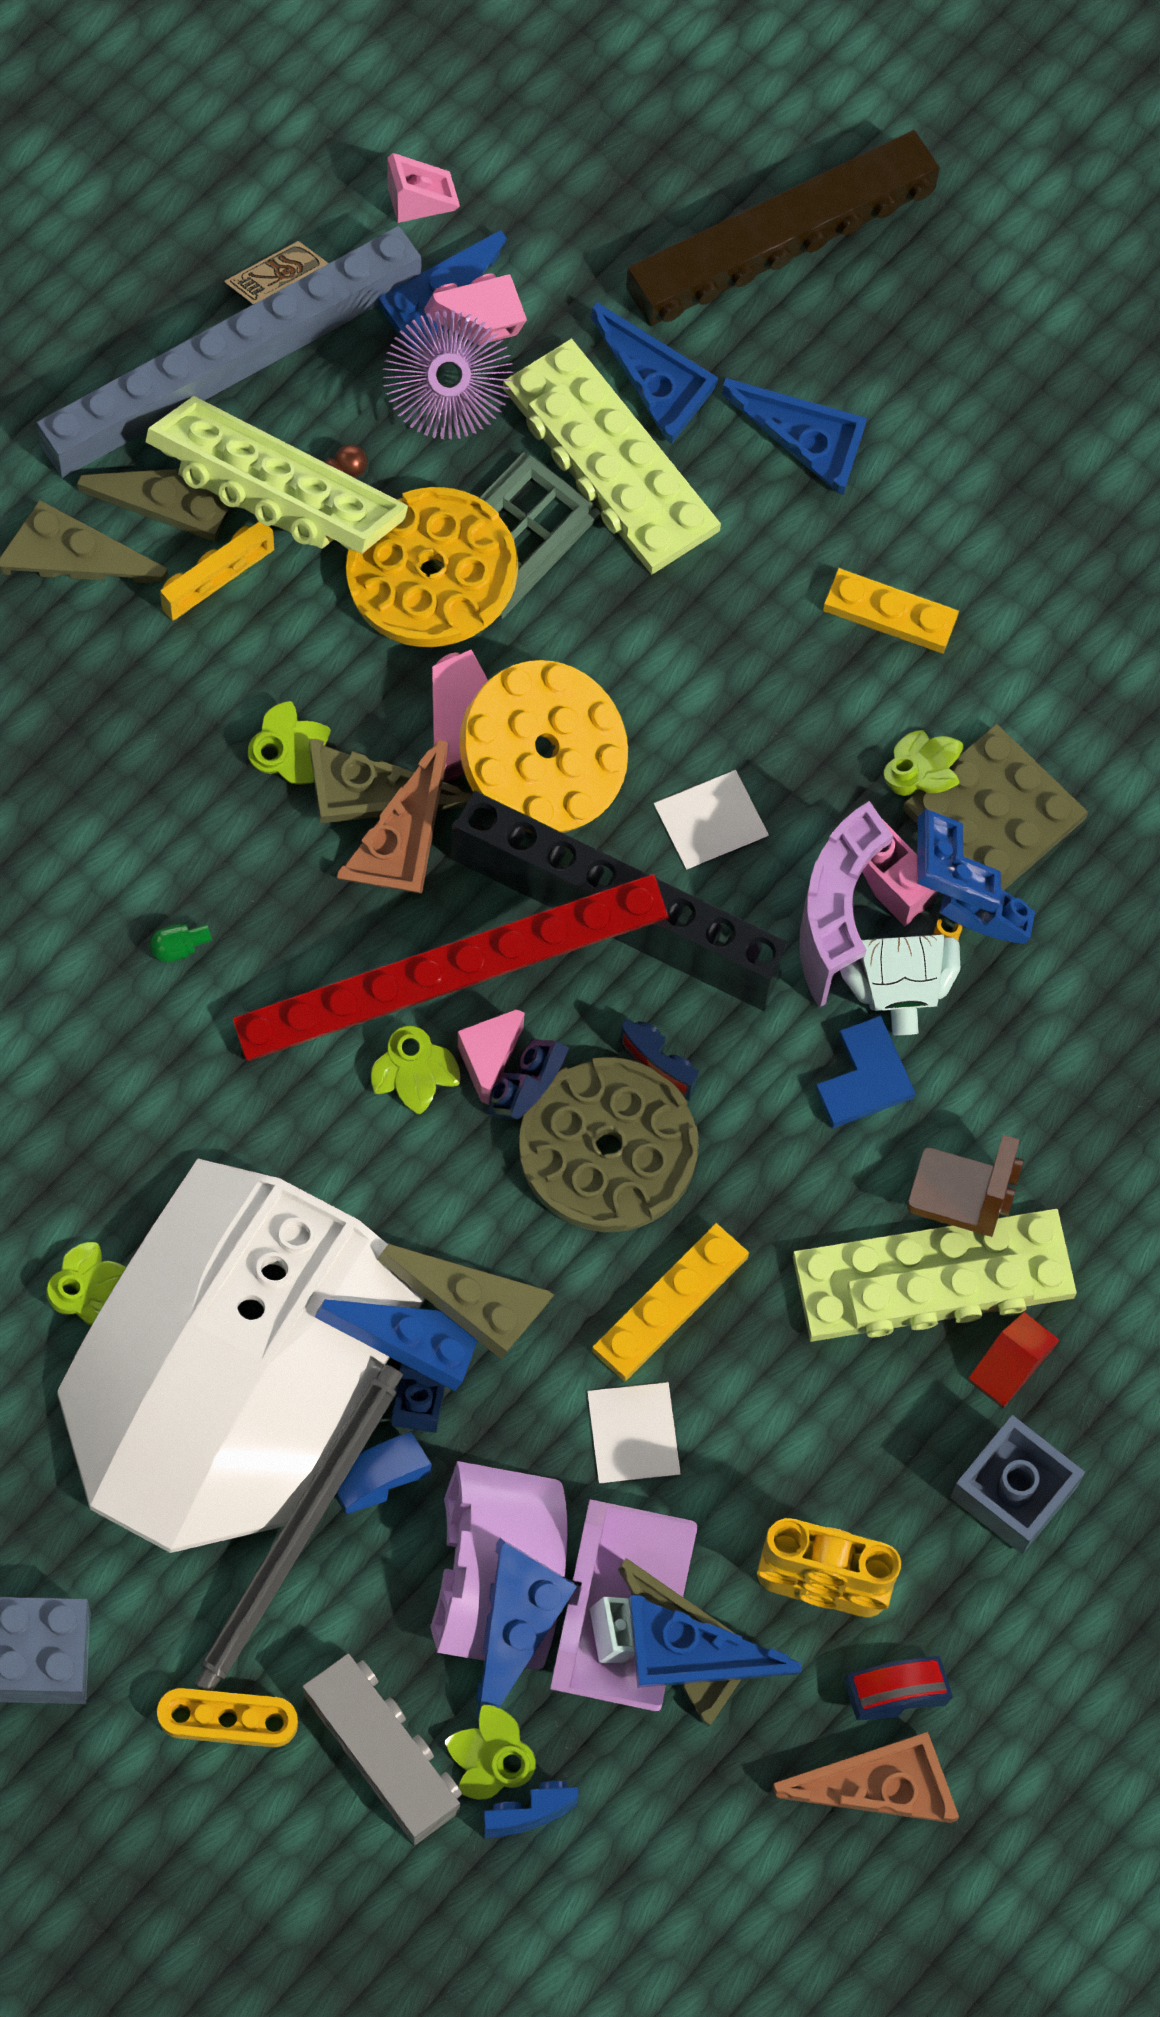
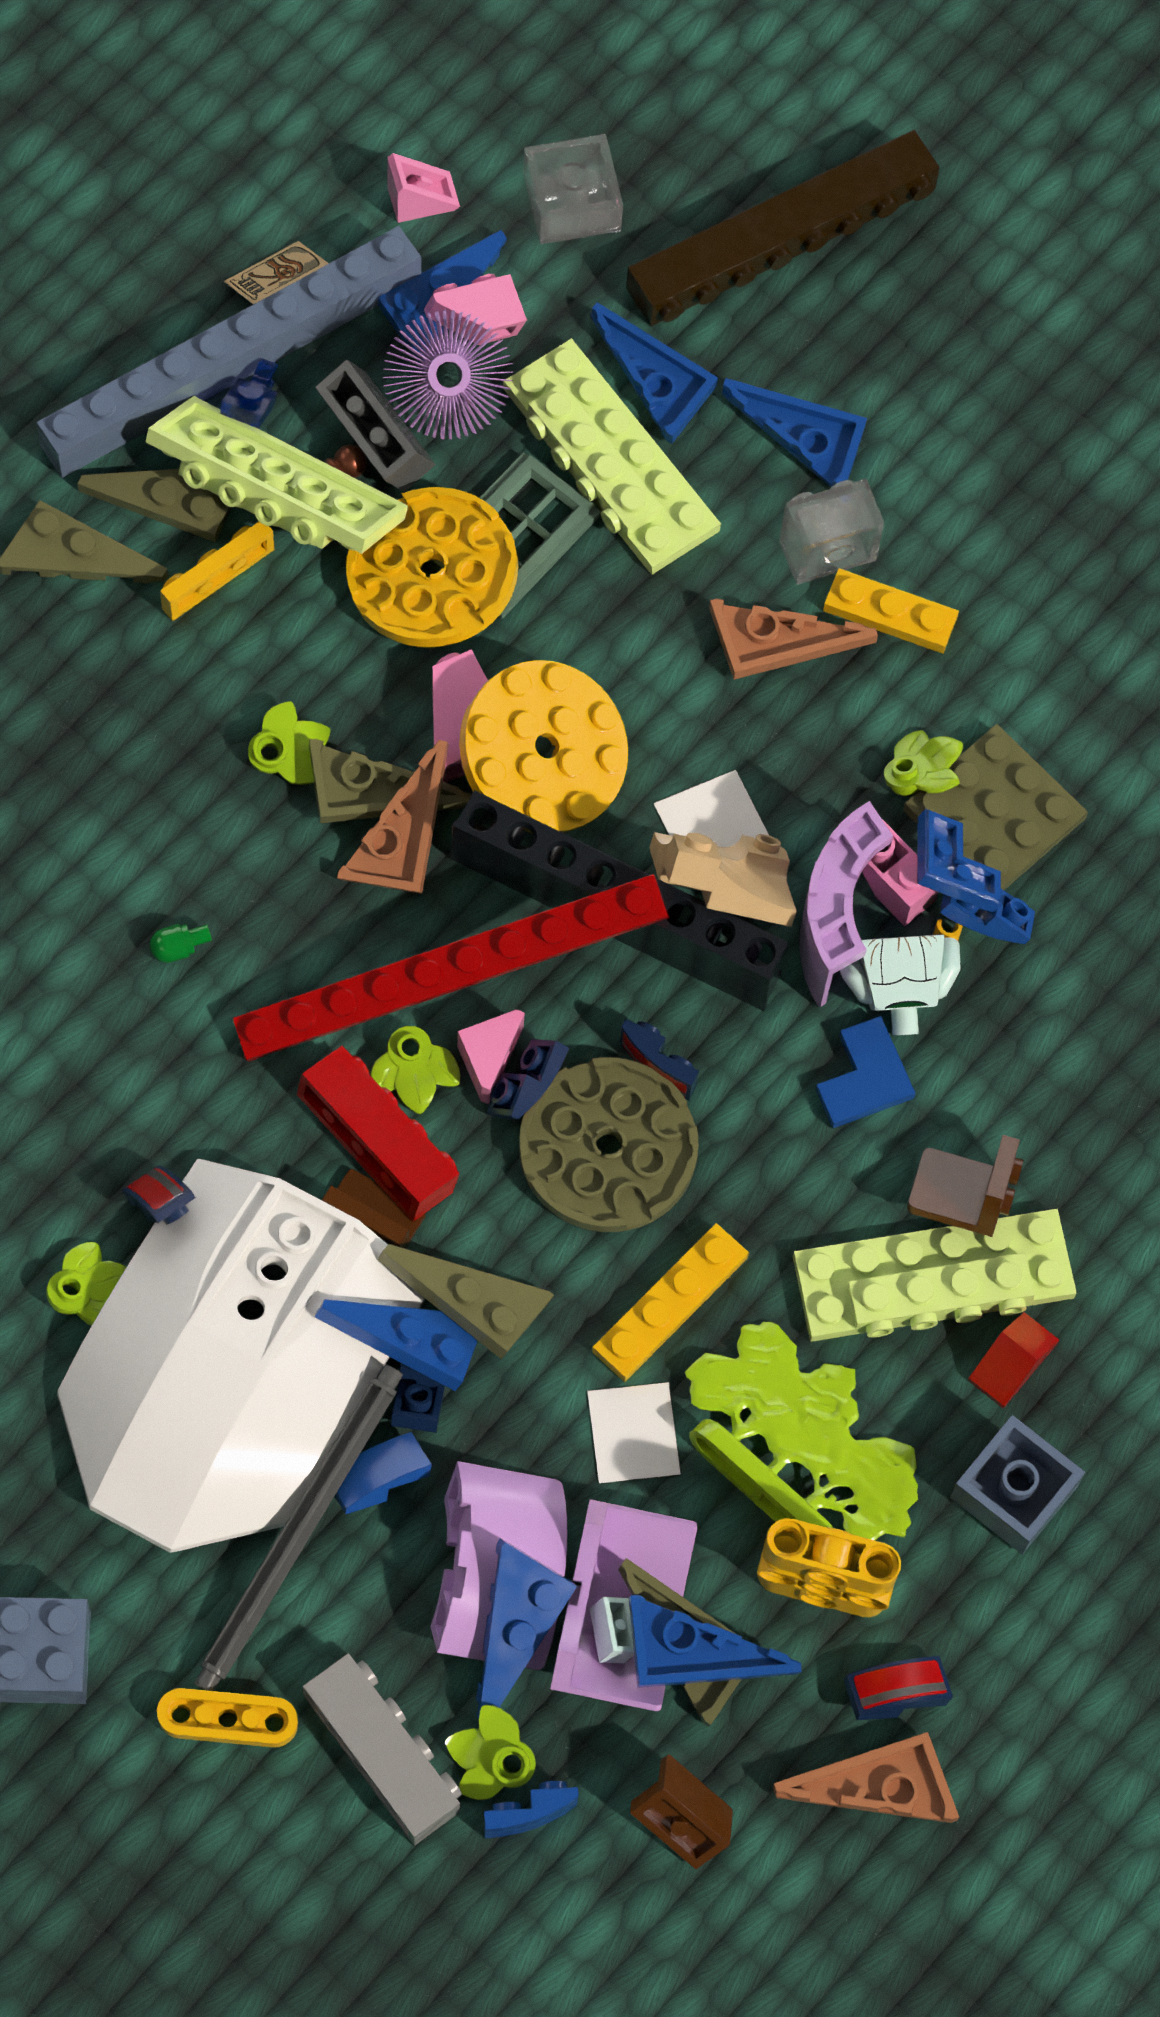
none -> slope [122,1165,196,1225]
none -> clear blue plate [220,358,278,429]
none -> red brick [296,1045,460,1222]
none -> dark grey brick [315,360,436,492]
none -> reddish brown panel [322,1169,426,1249]
none -> clear brick [523,134,623,244]
none -> reddish brown panel [630,1754,733,1869]
none -> tan slope [649,832,797,927]
none -> lime plant [685,1322,918,1541]
none -> nougat wing [709,599,878,680]
none -> clear brick [779,479,884,585]

